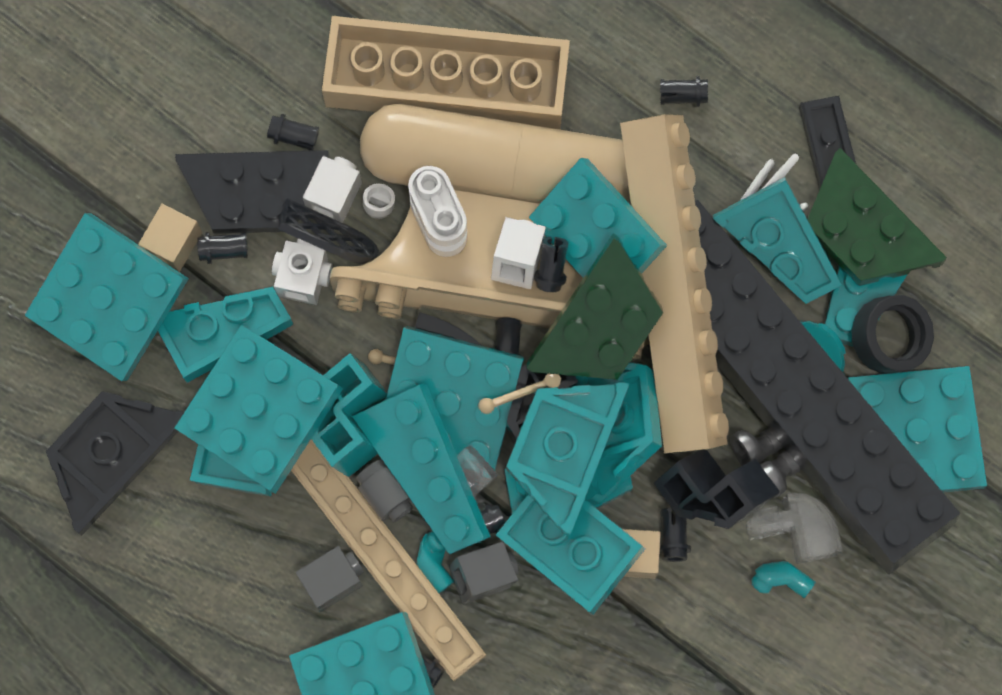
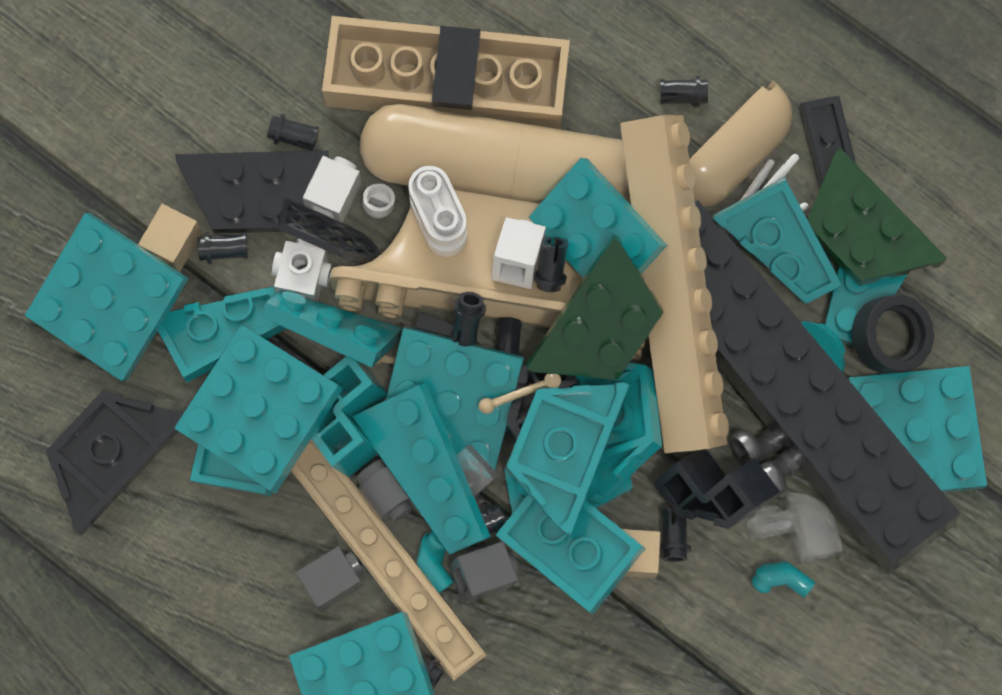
none -> teal wing [261,291,403,368]
none -> black tile [432,26,481,110]
none -> black pin [451,292,486,347]
none -> tan brick [689,81,792,207]

